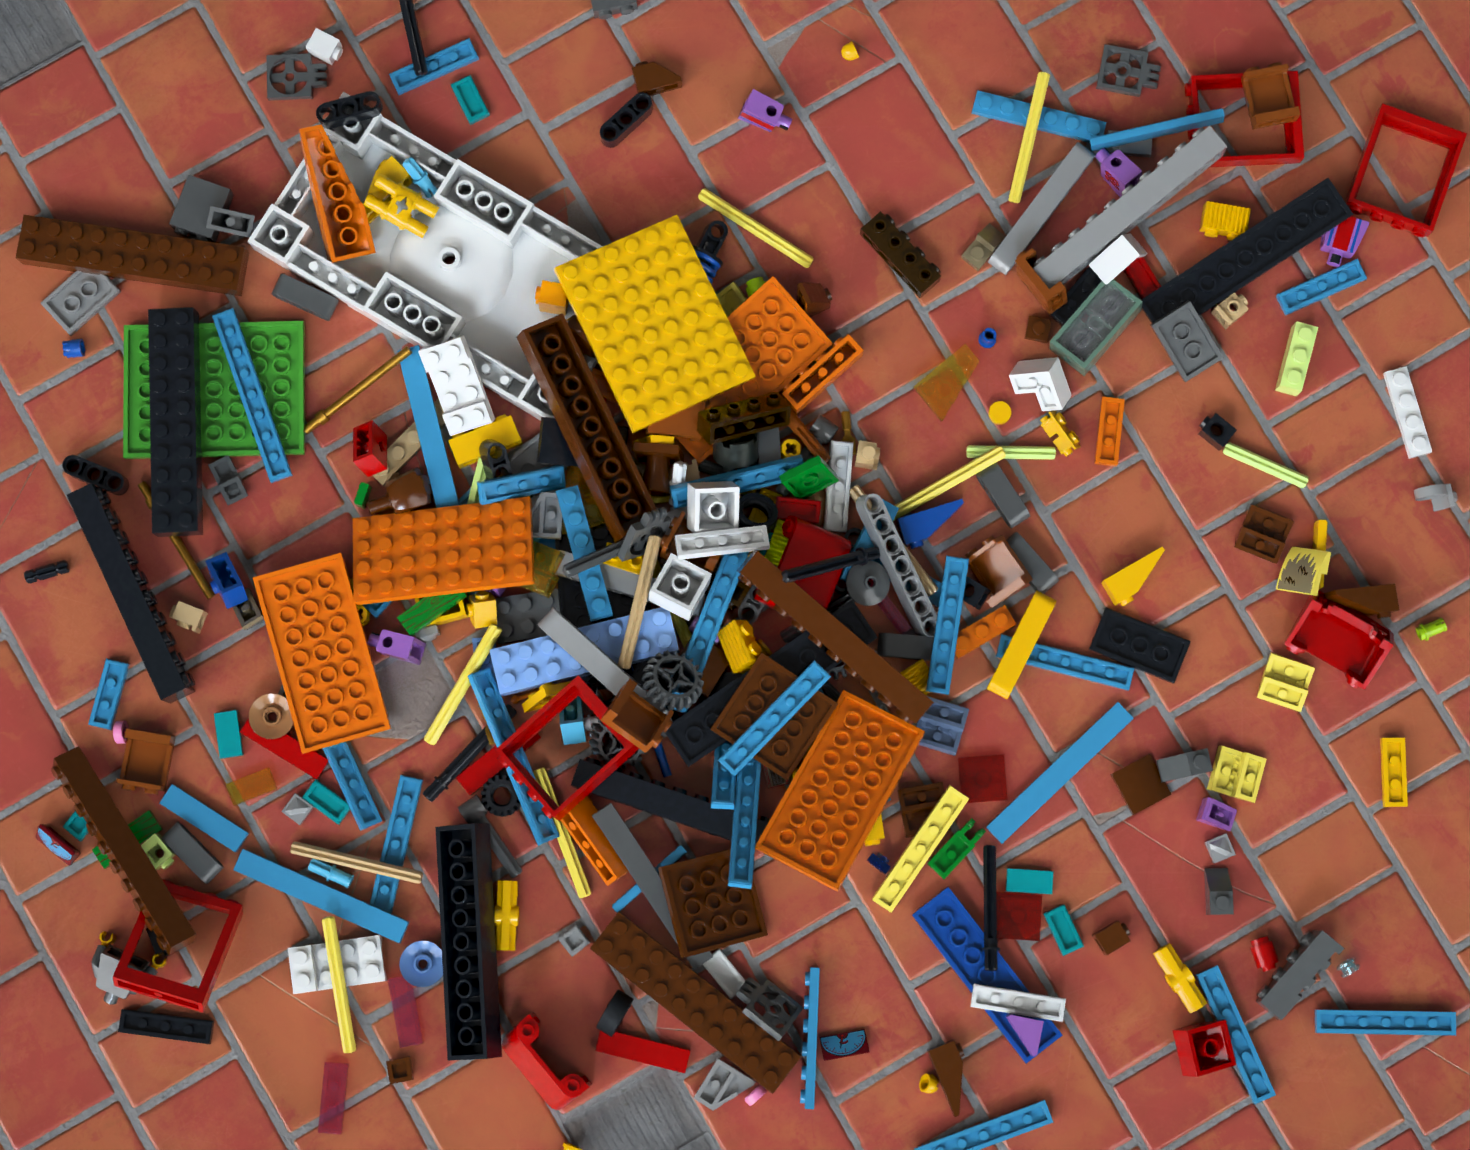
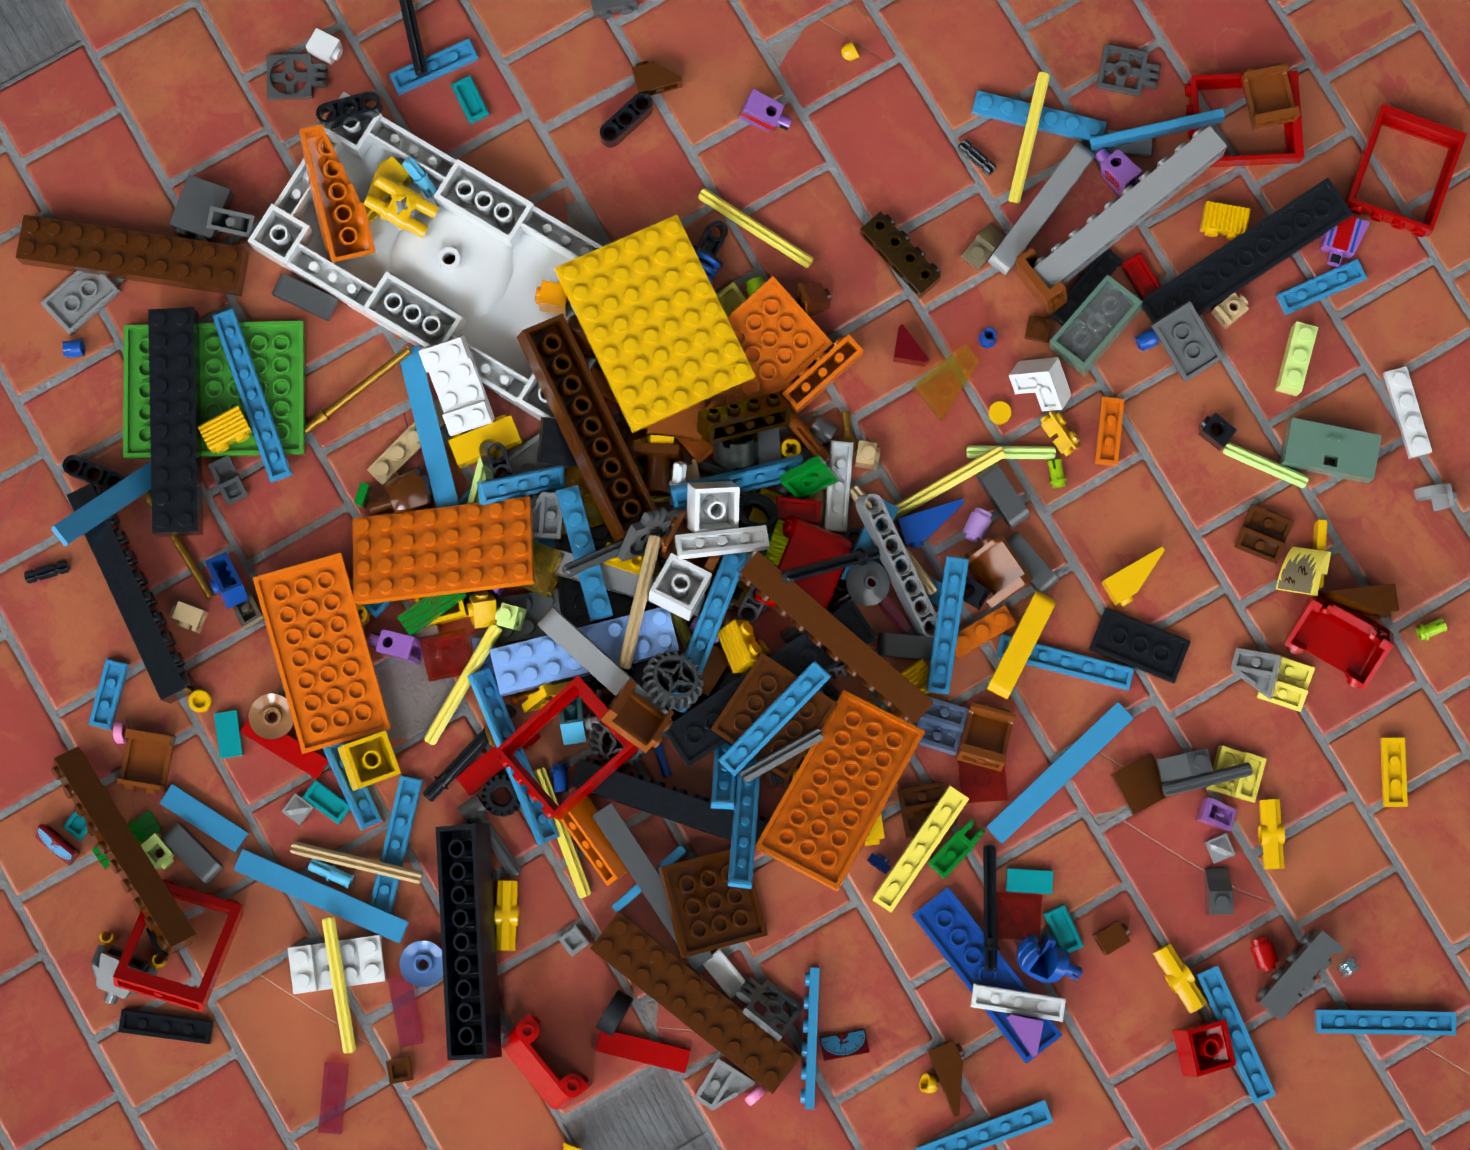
clear yellow tile [226,768,277,806] -> none
red brick [353,420,387,477] -> none
white panel [1089,233,1148,284] -> none
none -> dark azure tile [51,461,151,547]
none -> yellow tile [188,689,213,713]
none -> yellow brick [197,405,253,454]
none -> yellow brick [337,730,401,791]
none -> clear red plate [419,629,471,682]
none -> yellowish green brick [495,603,527,631]
none -> blue pin [550,763,569,792]
none -> dark grey axle [740,728,824,783]
none -> dark red slope [893,324,929,367]
none -> dark orange panel [957,702,1016,772]
none -> black axle [958,139,996,176]
none -> lavender brick [962,508,992,543]
none -> blue piece [1016,934,1082,983]
none -> lime pin [1047,459,1067,488]
none -> blue hose [1134,329,1159,352]
none -> dark grey axle [1162,762,1252,797]
none -> light grey wing [1231,648,1282,699]
none -> yellow piece [1258,799,1285,870]
none -> sand green brick [1280,417,1382,484]

